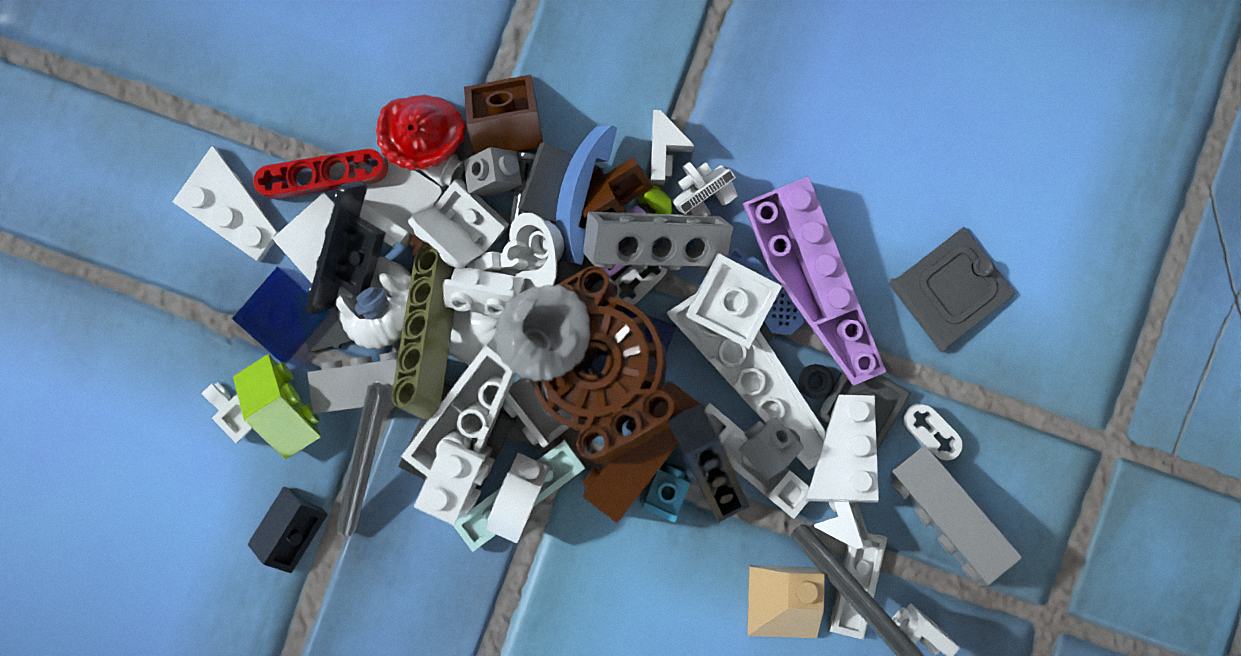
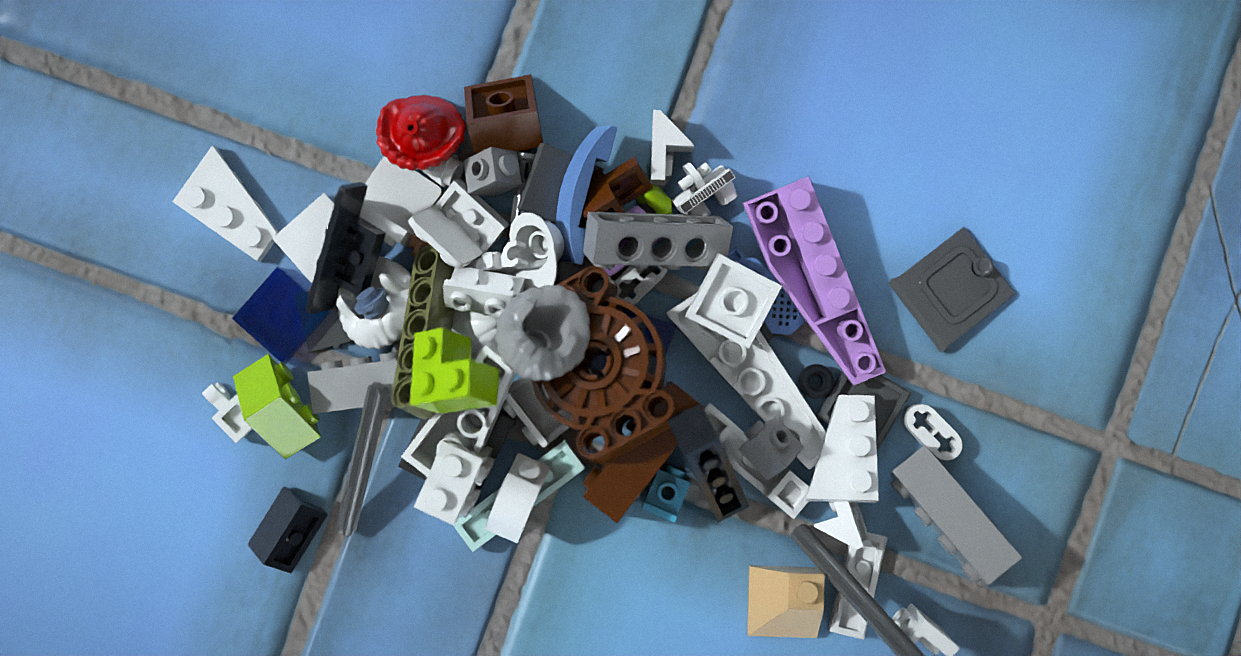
red beam [253,149,388,199] -> none
none -> lime brick [410,328,499,414]

